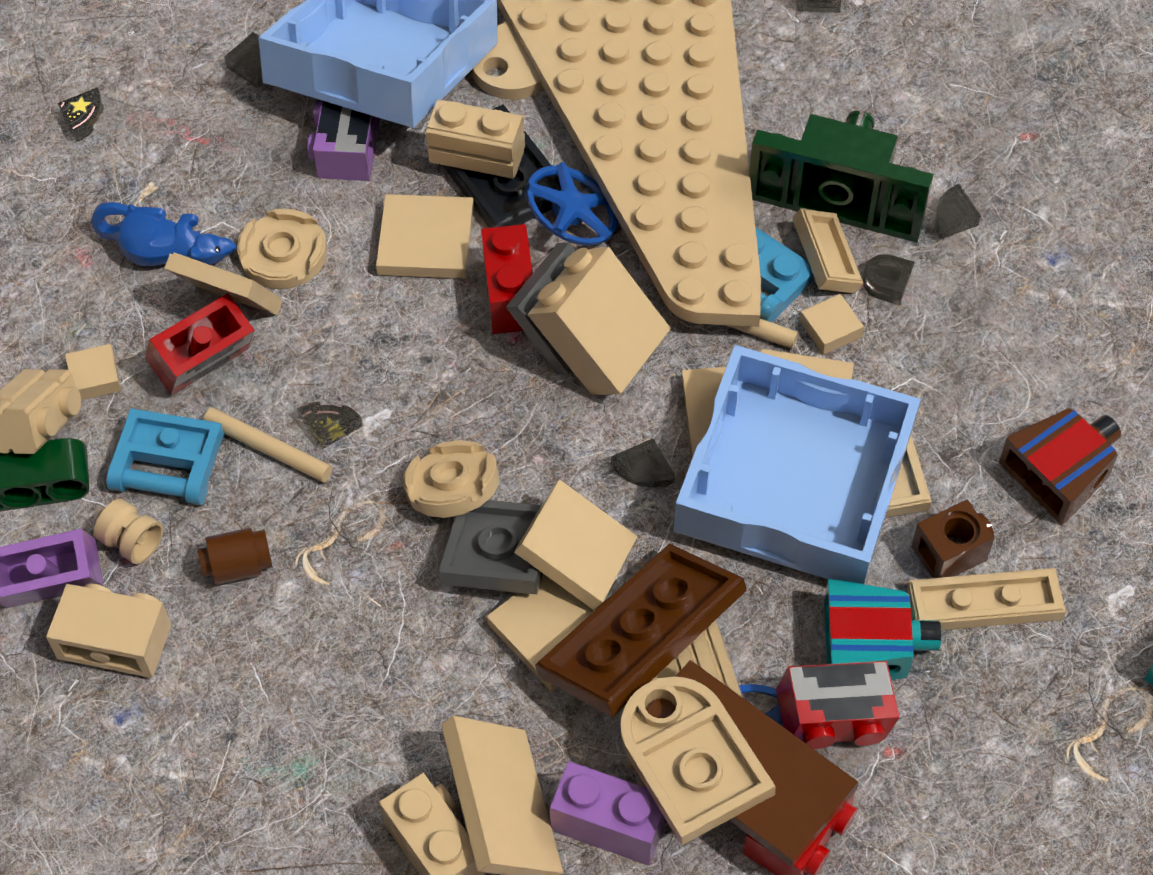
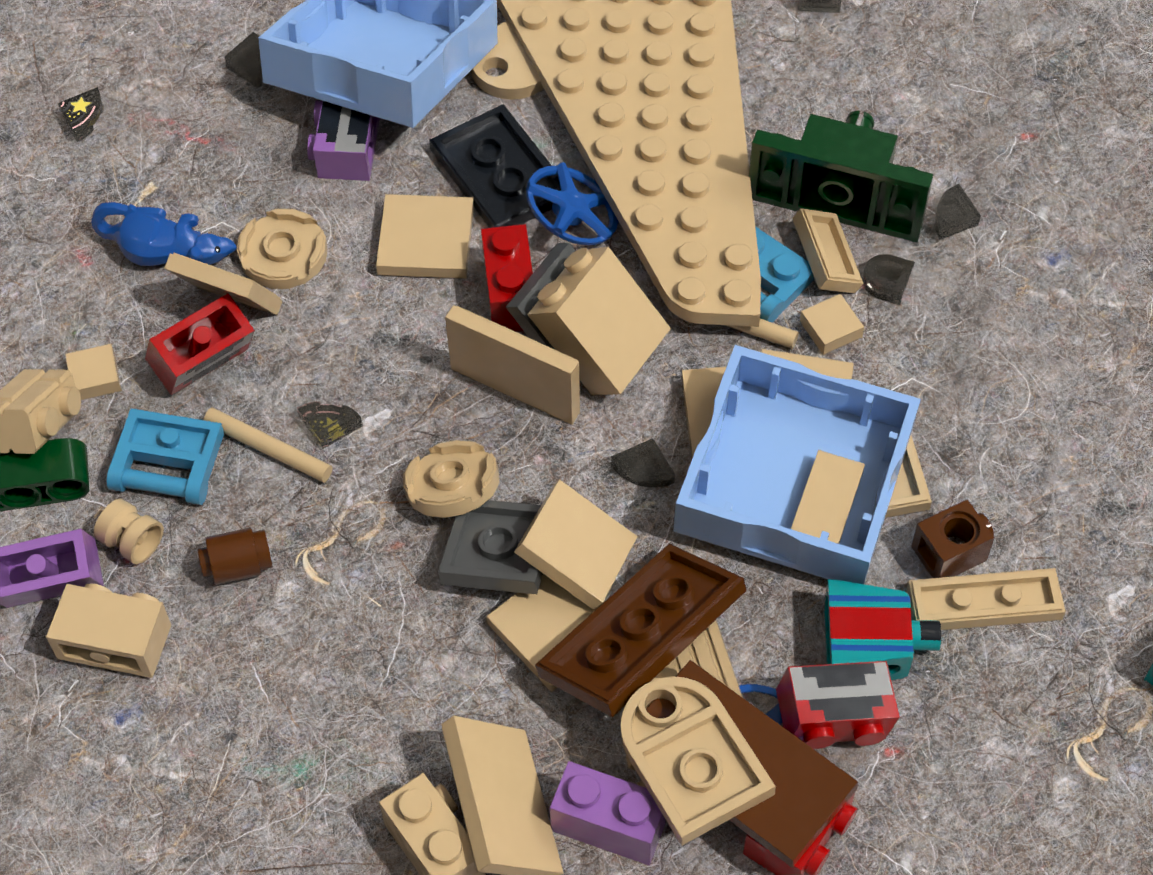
tan brick [426,99,525,179] -> none
reddish brown torso [999,409,1121,526] -> none
none -> tan tile [445,305,580,425]
none -> tan tile [791,450,865,544]

